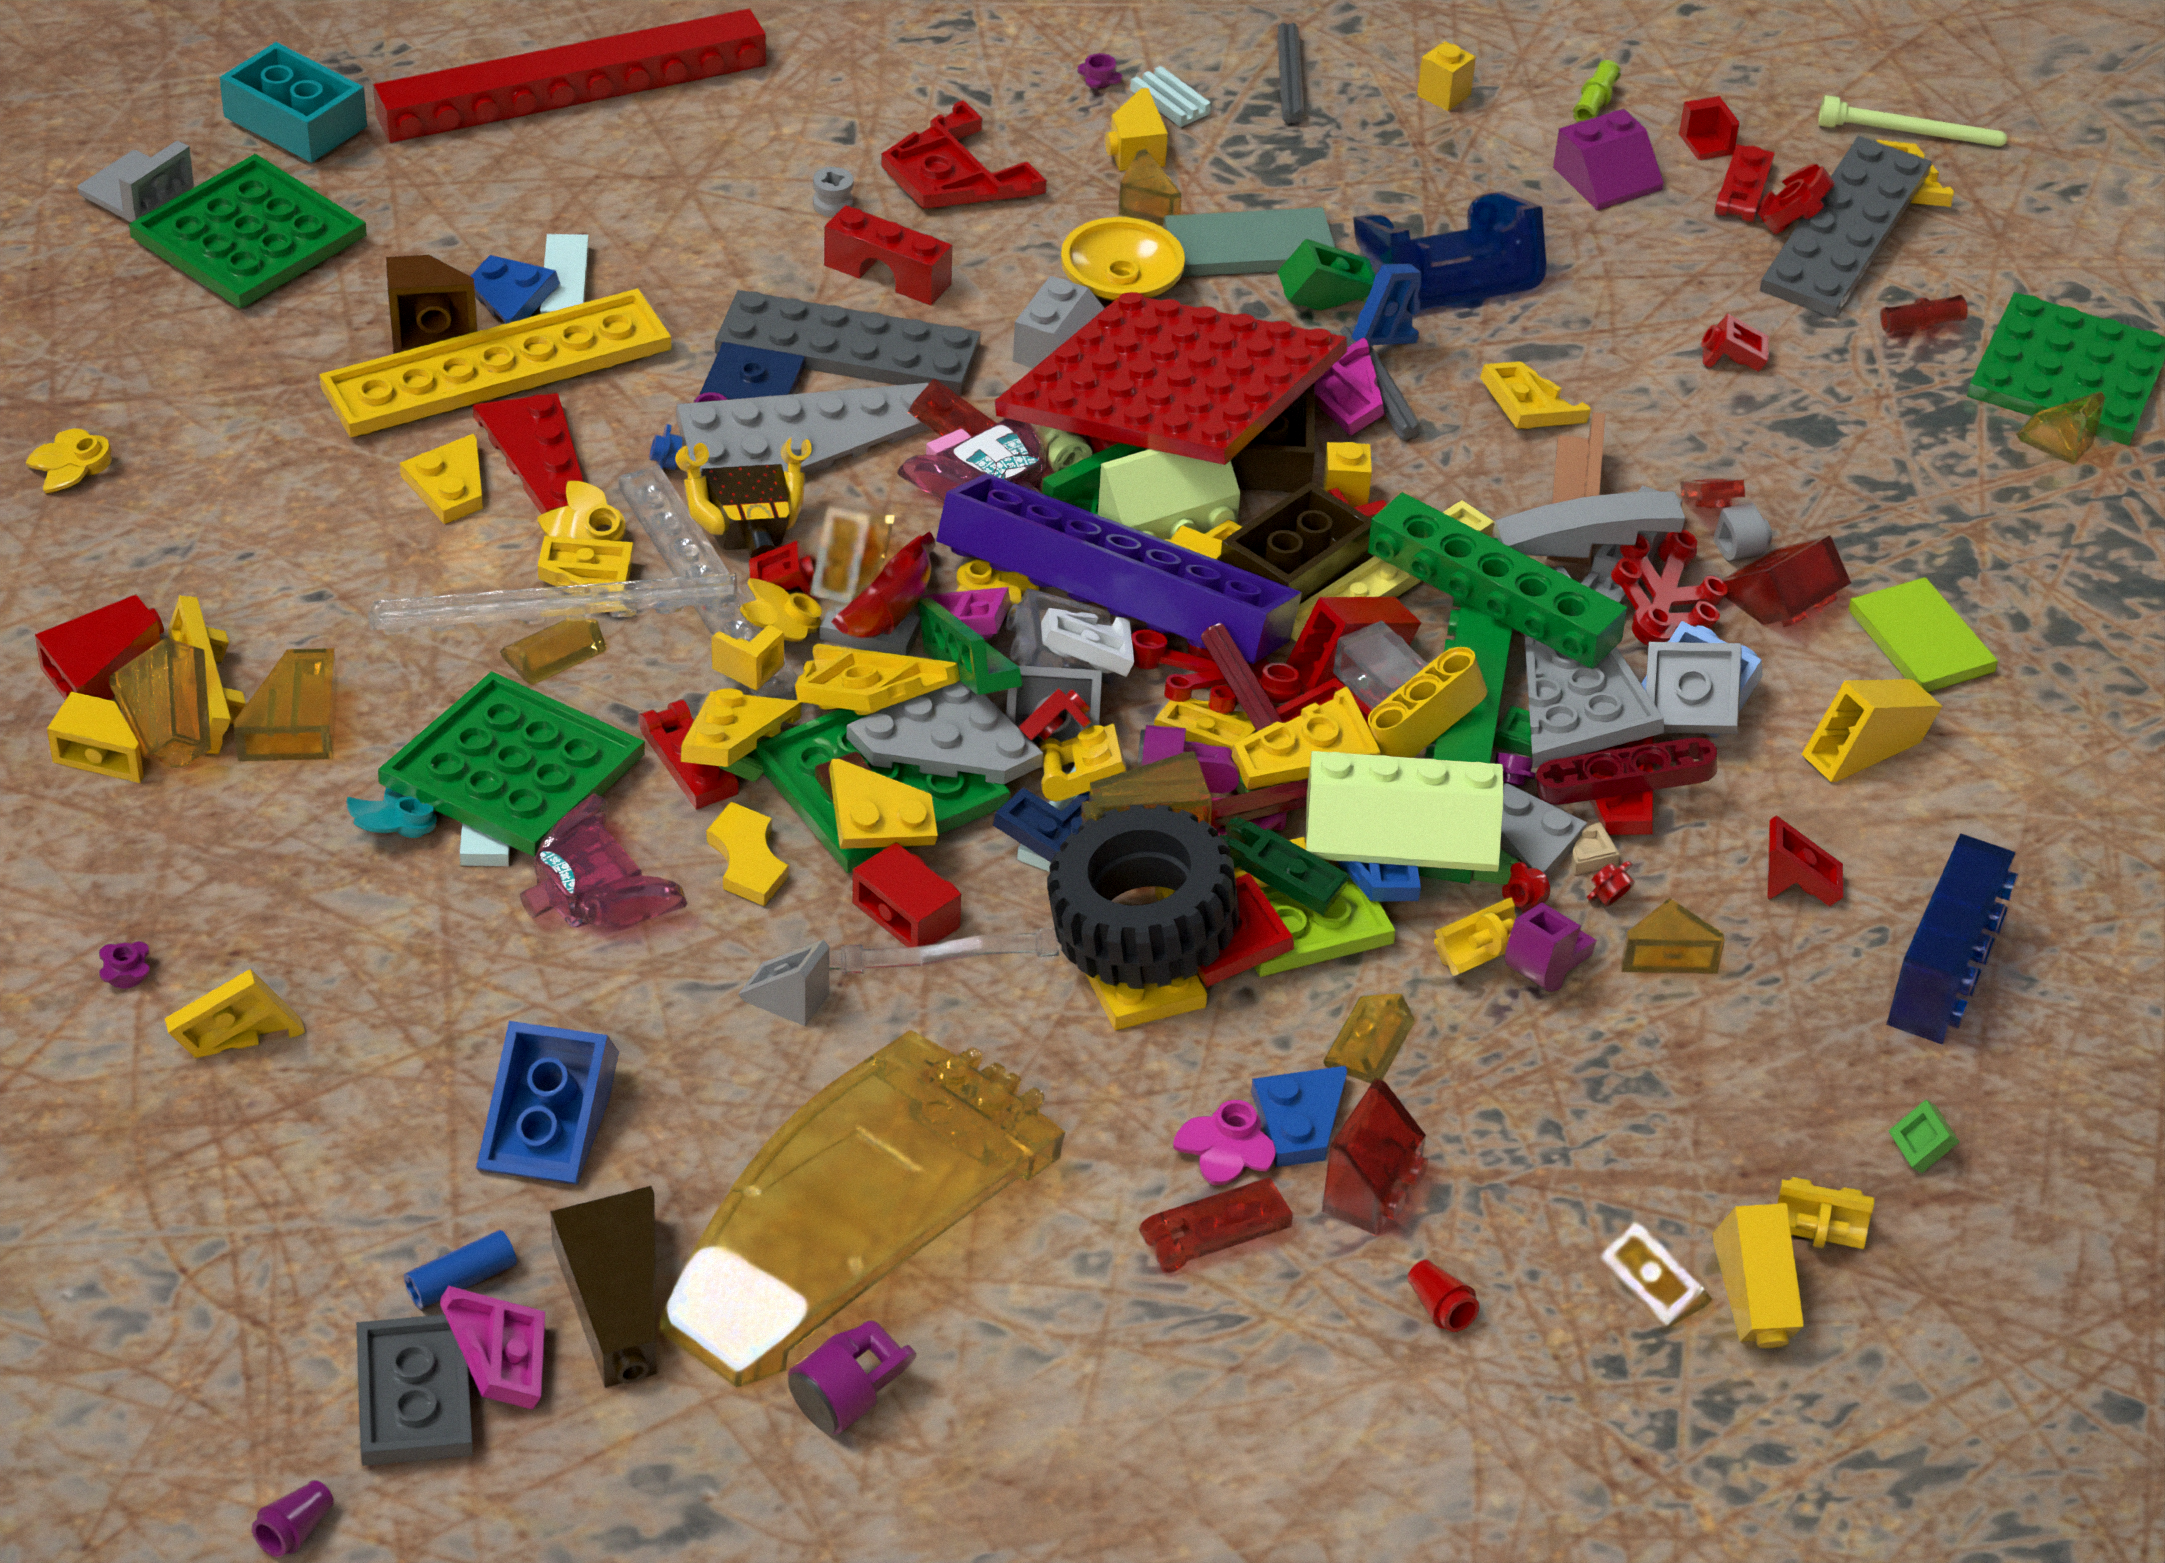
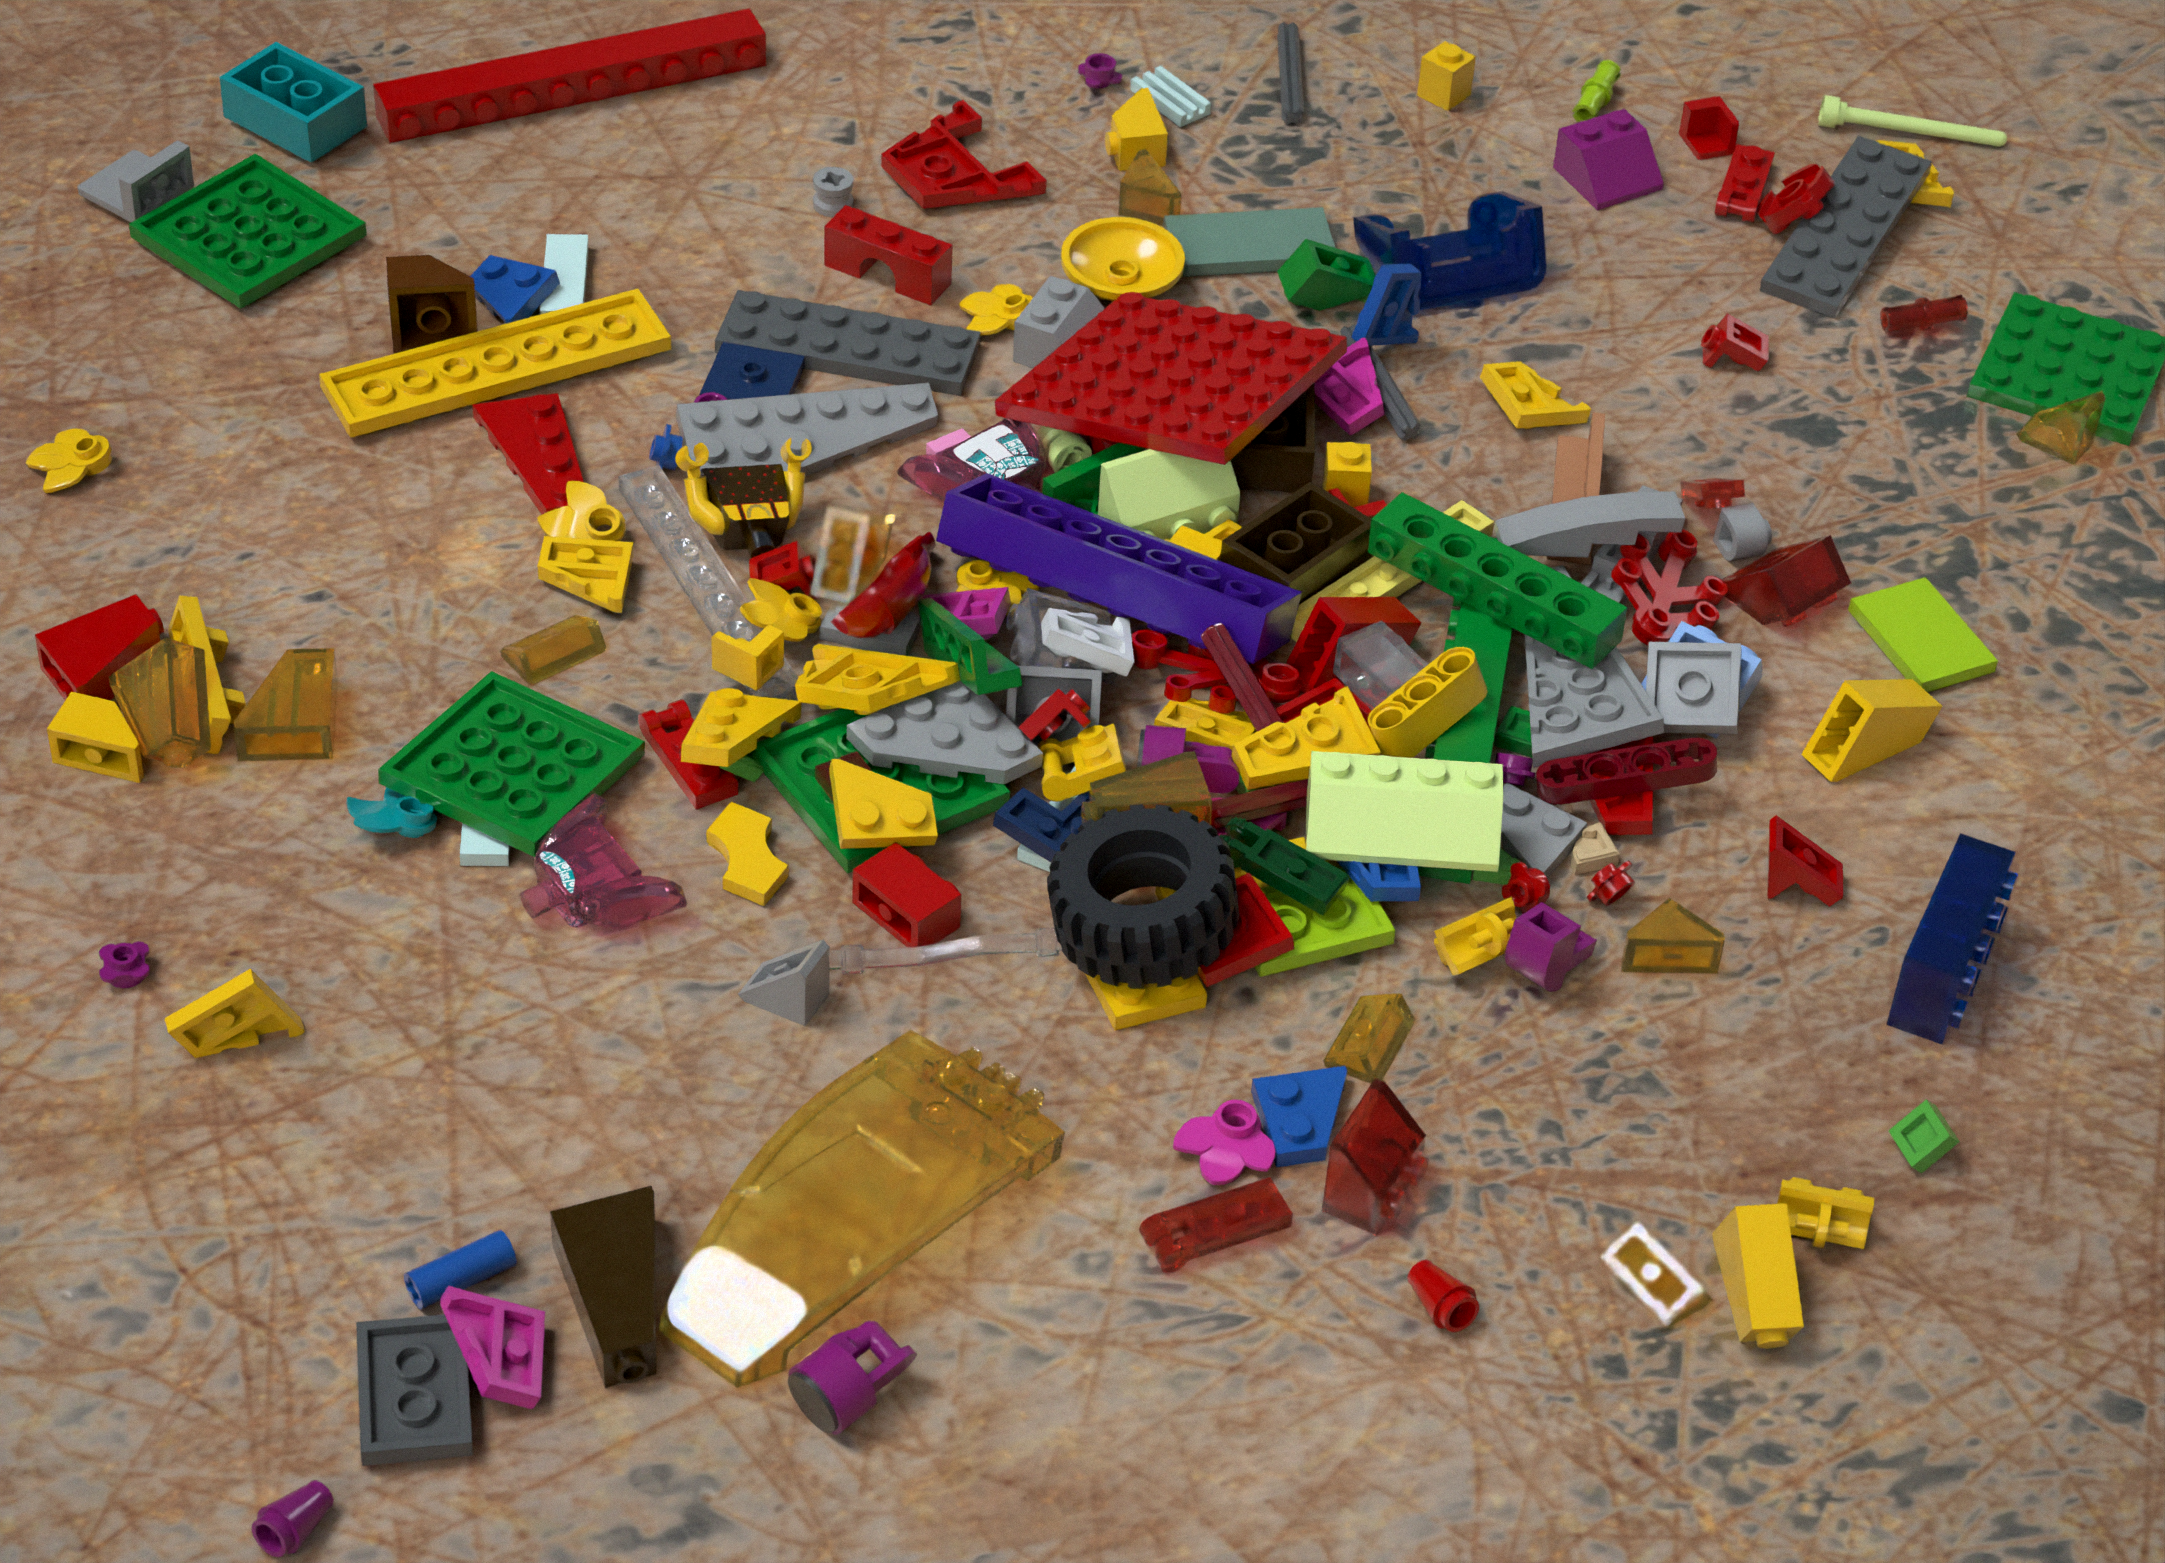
clear plate [368,573,738,635] -> none
yellow wing [399,434,483,524] -> none
blue slope [476,1021,619,1185] -> none
clear red plate [908,378,999,460] -> none
none -> yellow plate [959,284,1033,335]

